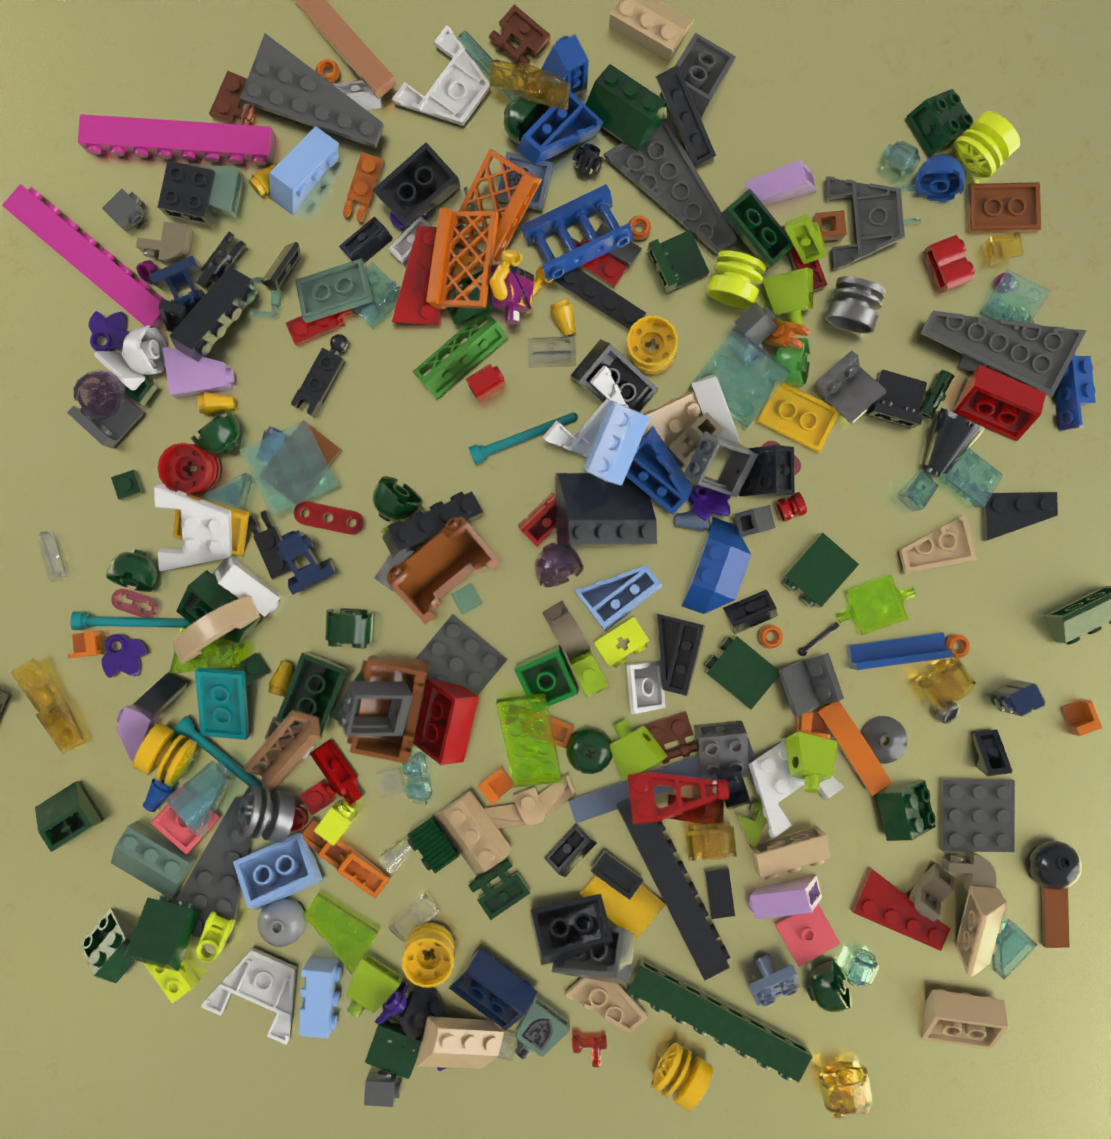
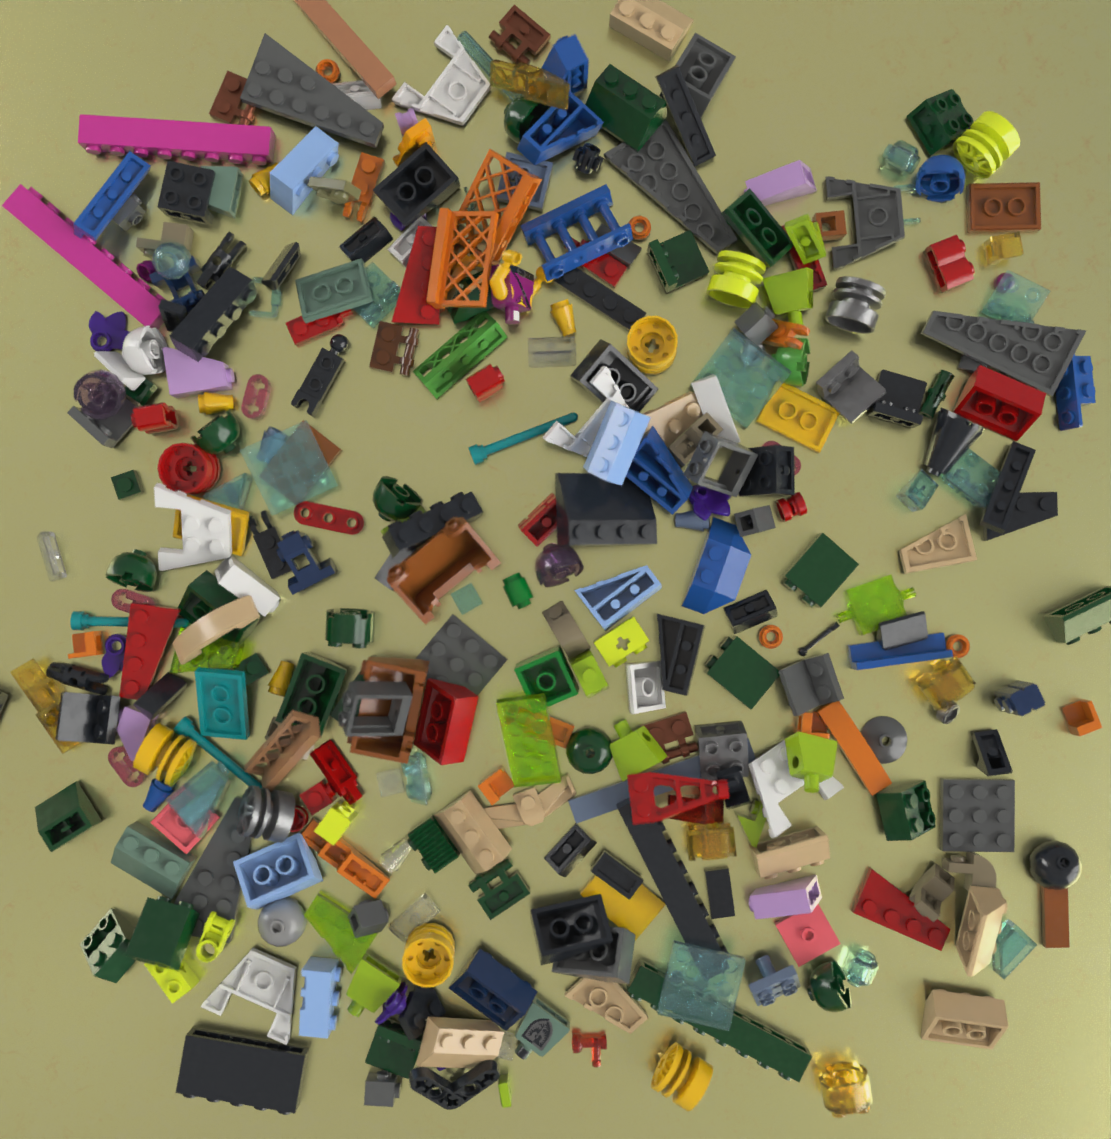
none -> black hinge [46,662,109,695]
none -> bracket [56,692,120,745]
none -> blue fence [73,151,151,241]
none -> clear pink beam [108,745,147,787]
none -> red wing [119,602,181,700]
none -> red brick [131,402,179,435]
none -> clear light blue hair [152,242,192,280]
none -> black brick [176,1027,309,1115]
none -> clear pink beam [241,374,271,420]
none -> olive wing [307,176,361,204]
none -> dark grey brick [348,899,389,938]
none -> reddish brown plate [369,321,419,376]
none -> light orange wing [392,118,435,167]
none -> lavender wheel [395,107,418,136]
none -> black beam [409,1060,500,1110]
none -> lime tile [498,1074,512,1108]
none -> green brick [502,572,534,610]
none -> clear light blue plate [657,940,746,1031]
none -> slope [876,611,928,650]
none -> black plate [979,441,1036,534]

